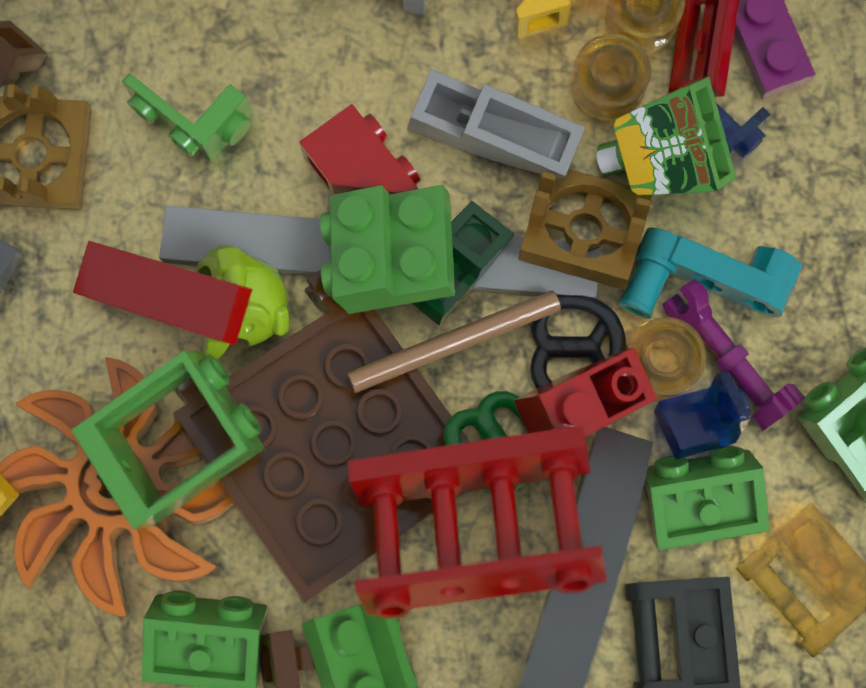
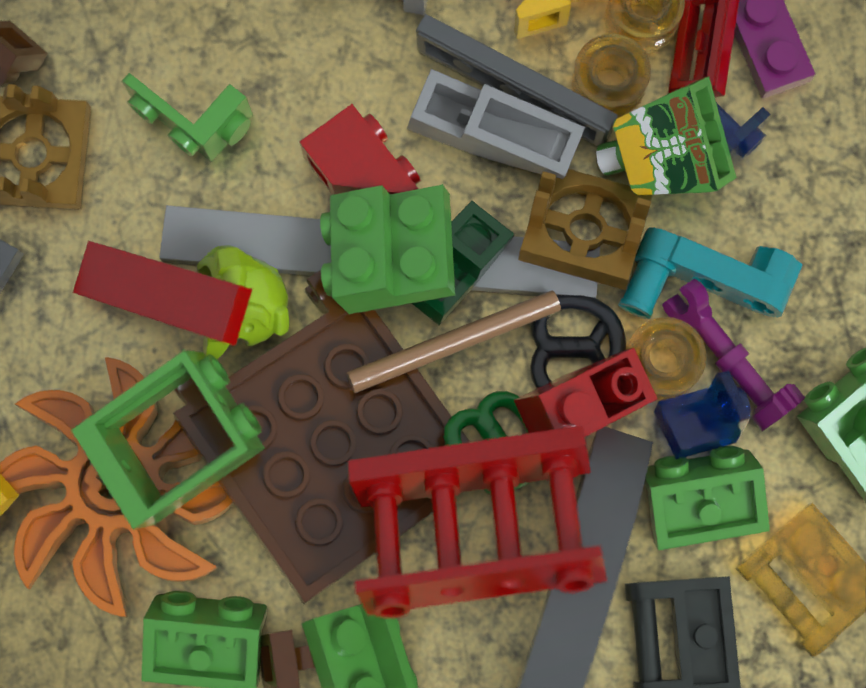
none -> dark grey tile [416,14,618,147]

